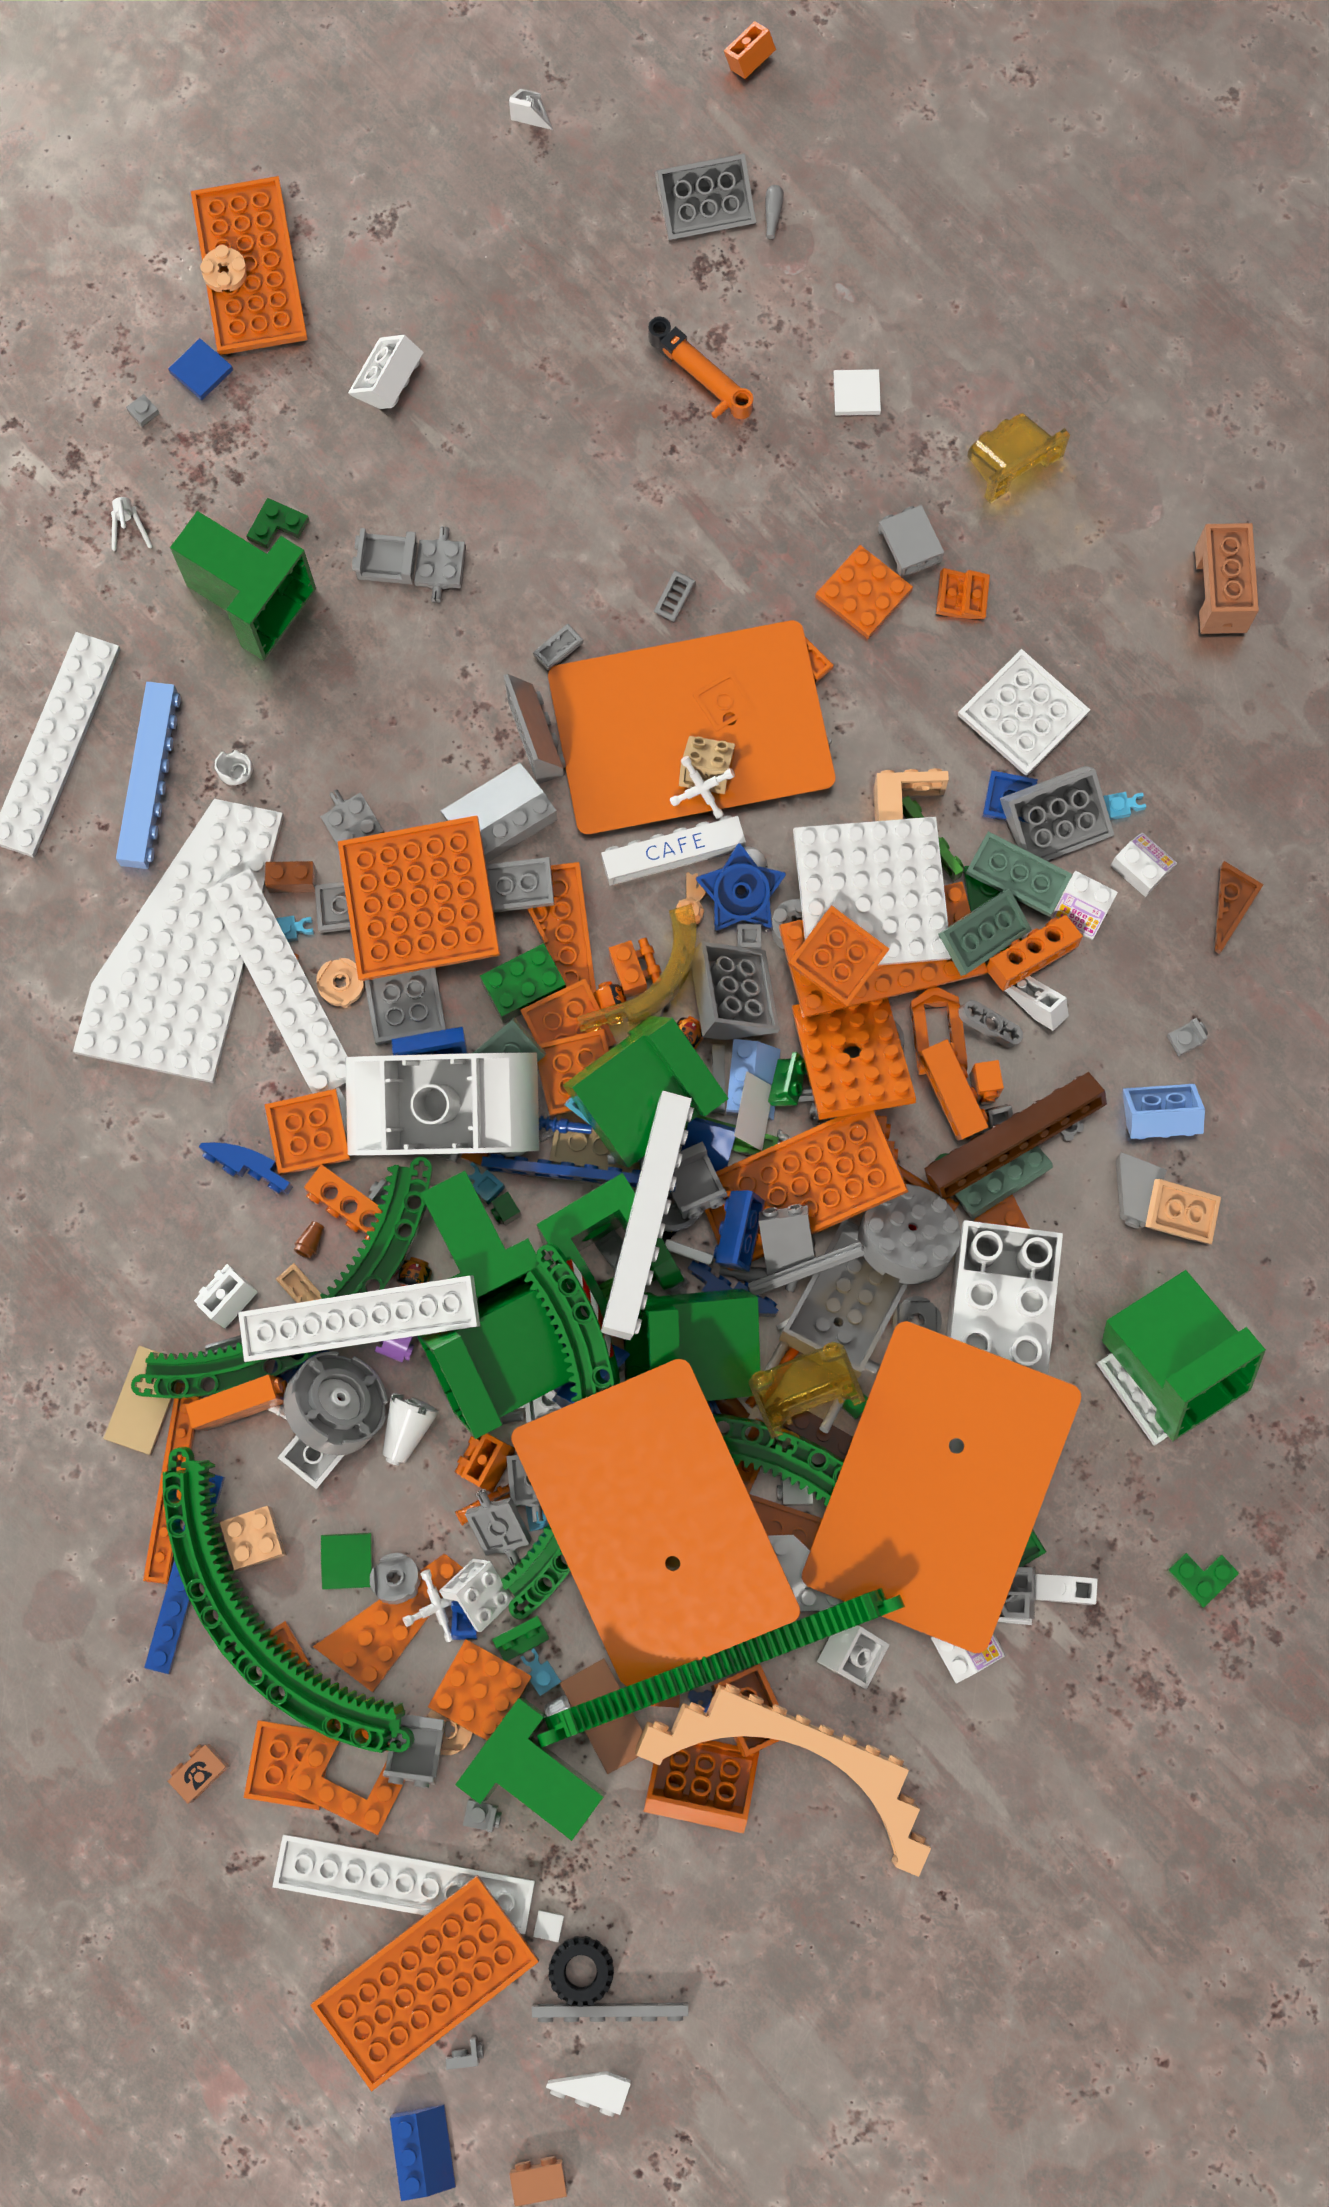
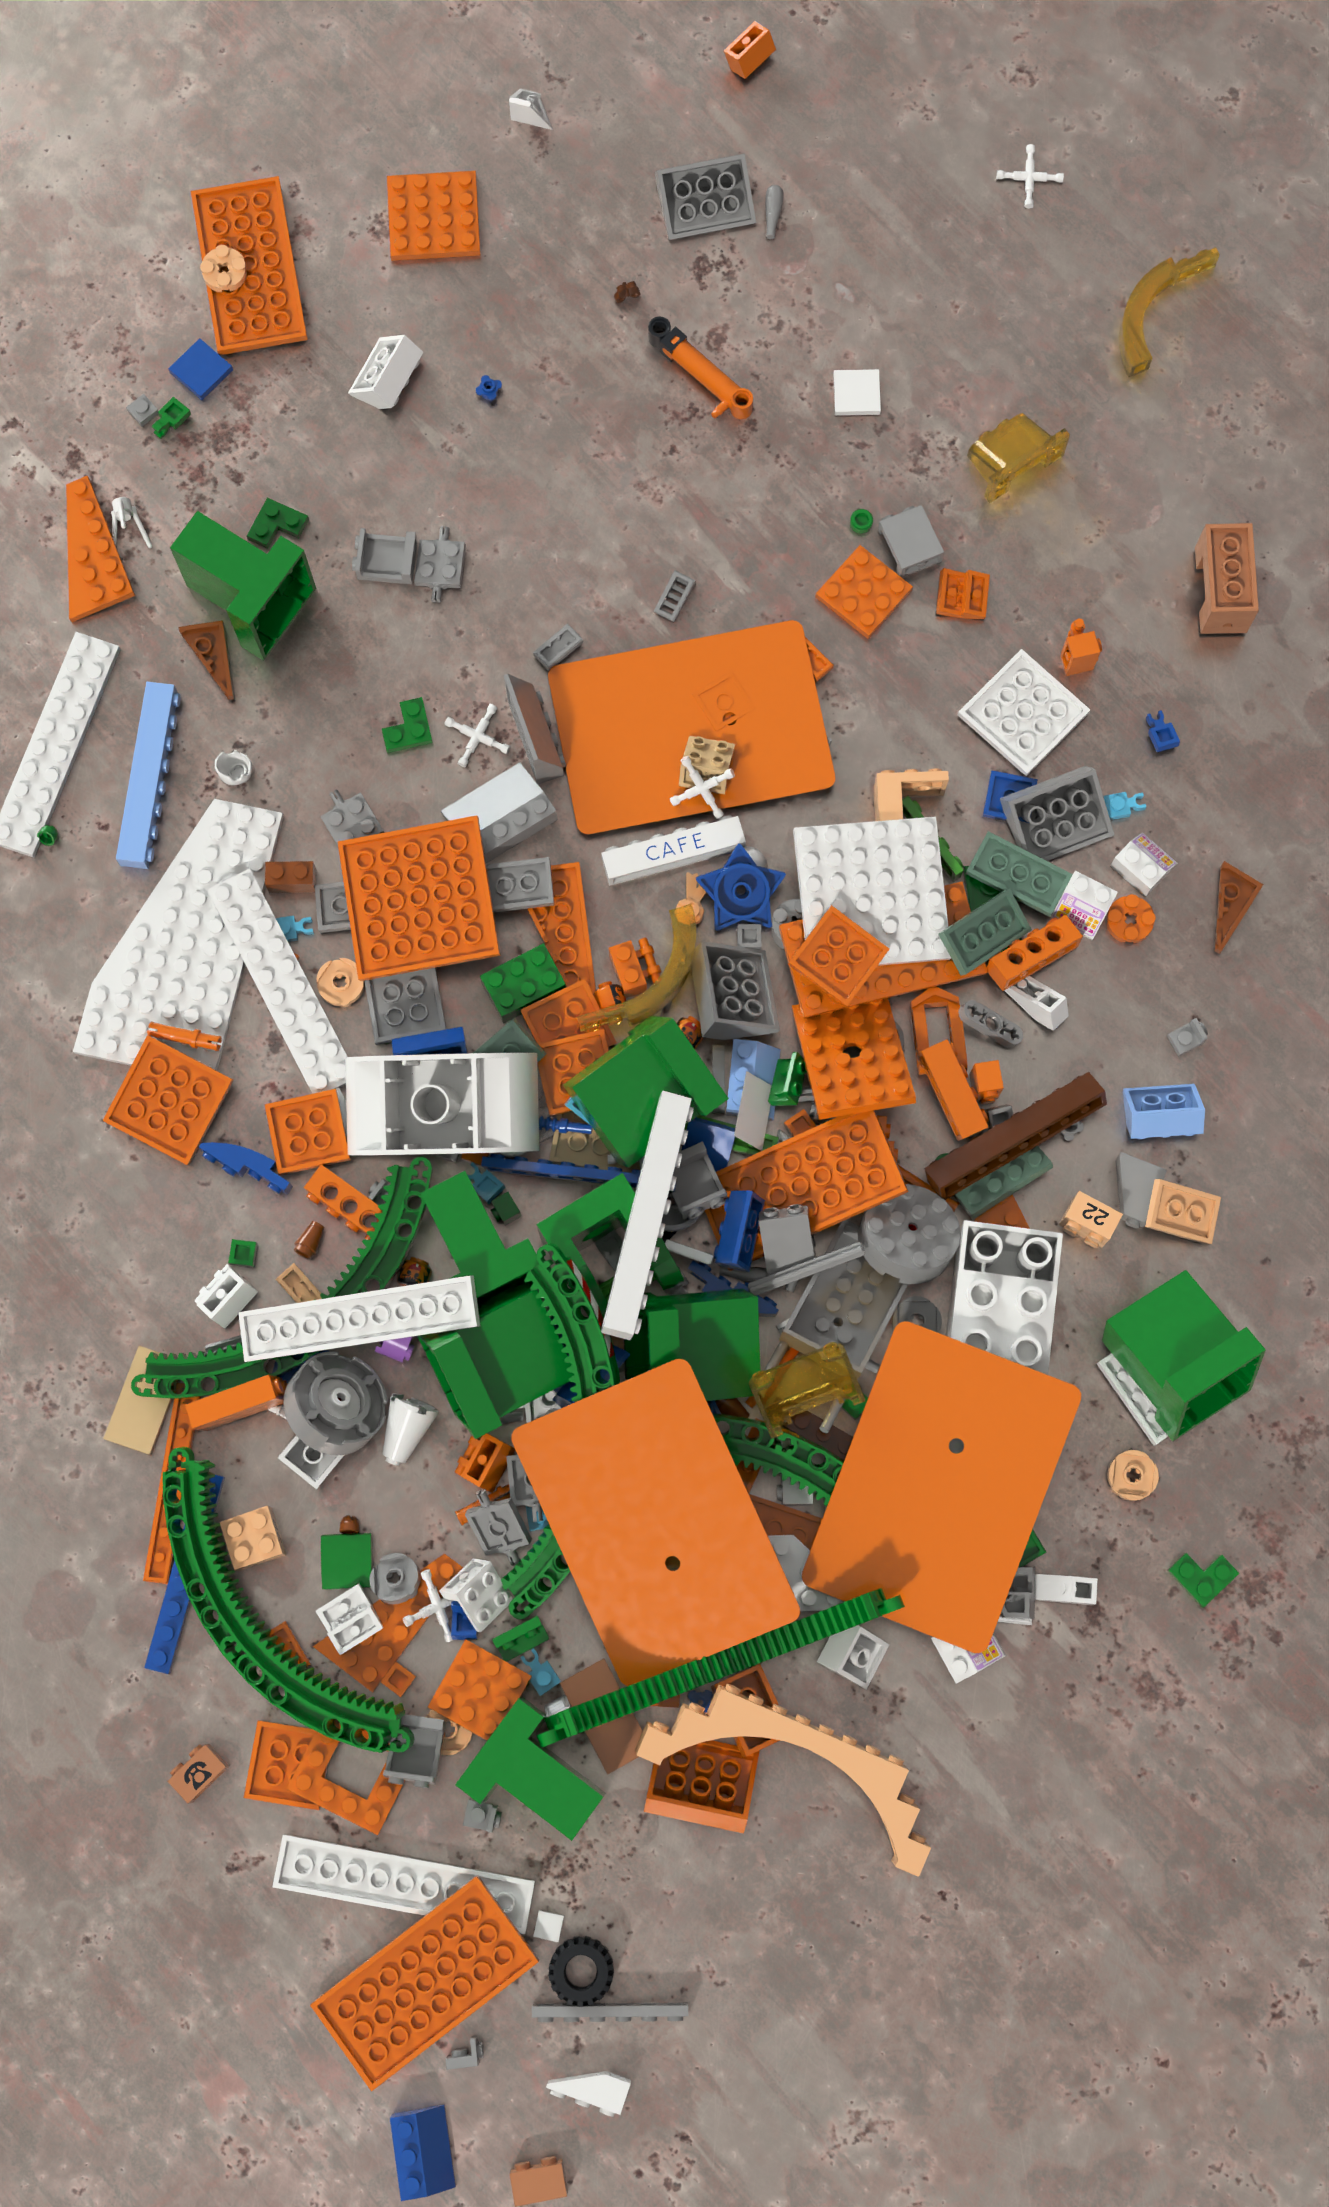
none -> green hinge [37,825,58,846]
none -> orange wing [66,476,136,623]
none -> orange plate [103,1035,234,1165]
none -> orange pin [147,1021,222,1051]
none -> green plate [152,397,191,439]
none -> dark orange wing [178,620,234,700]
none -> green plate [228,1239,258,1267]
none -> white slope [316,1583,384,1655]
none -> dark orange hinge [339,1515,360,1534]
none -> orange plate [381,1661,417,1697]
none -> green plate [382,697,433,753]
none -> orange plate [387,170,481,261]
none -> white piece [445,704,511,768]
none -> blue plate [476,375,502,400]
none -> reddish brown piece [614,281,641,303]
none -> orange plate [784,1109,816,1137]
none -> green tile [850,509,873,534]
none -> white piece [996,144,1064,209]
none -> light nougat brick [1059,1191,1123,1248]
none -> orange brick [1060,618,1102,676]
none -> orange plate [1107,894,1156,943]
none -> light nougat plate [1107,1450,1159,1501]
none -> clear yellow arch [1119,247,1220,377]
none -> blue plate [1146,710,1180,752]

